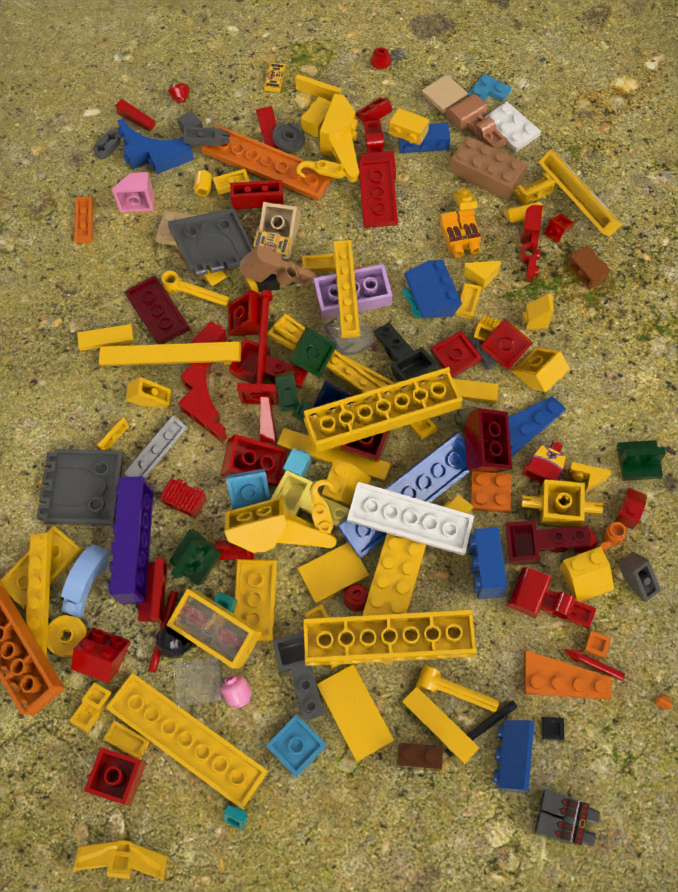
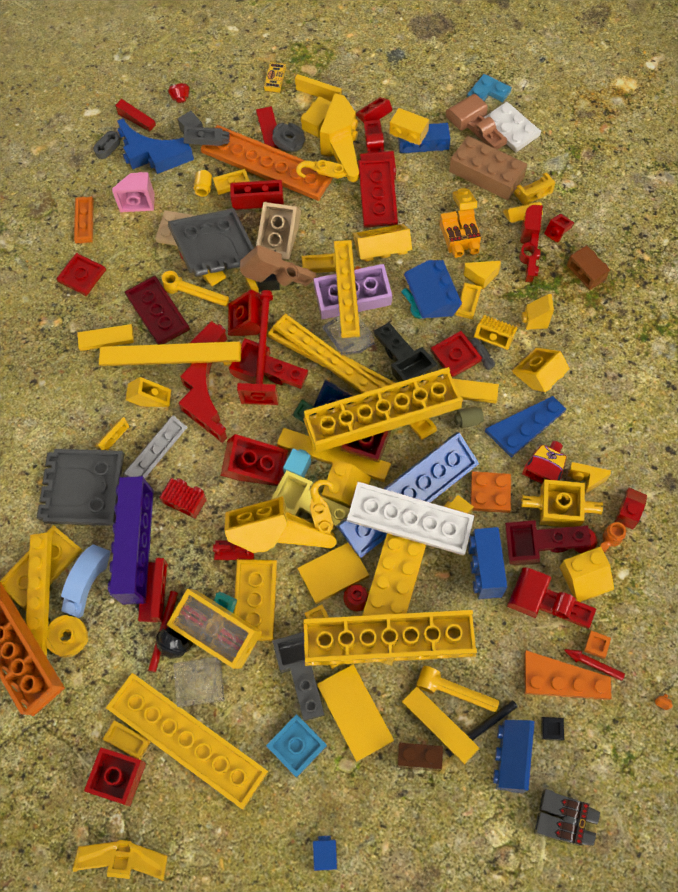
yellow slope [69,682,112,734] -> none
red slope [71,628,131,683] -> none
dark green bracket [169,529,222,586] -> none
bright pink head [221,674,252,708] -> none
teal plate [223,805,248,831] -> none
dark azure plate [226,469,271,510] -> none
tile [253,229,292,256] -> none
piece [260,393,277,443] -> none
dark green plate [274,371,299,412] -> none
dark green bracket [288,327,337,378] -> none
red cone [370,47,392,69] -> none
tan tile [422,74,468,114] -> none
dark red brick [464,408,512,473] -> none
red tile [480,318,533,370] -> none
yellow brick [538,149,622,237] -> none
dark green bracket [616,440,666,481] -> none
dark grey slope [618,552,661,602] -> none
none -> red tile [56,253,106,296]
none -> blue brick [313,836,337,871]
none -> yellow slope [353,224,412,261]

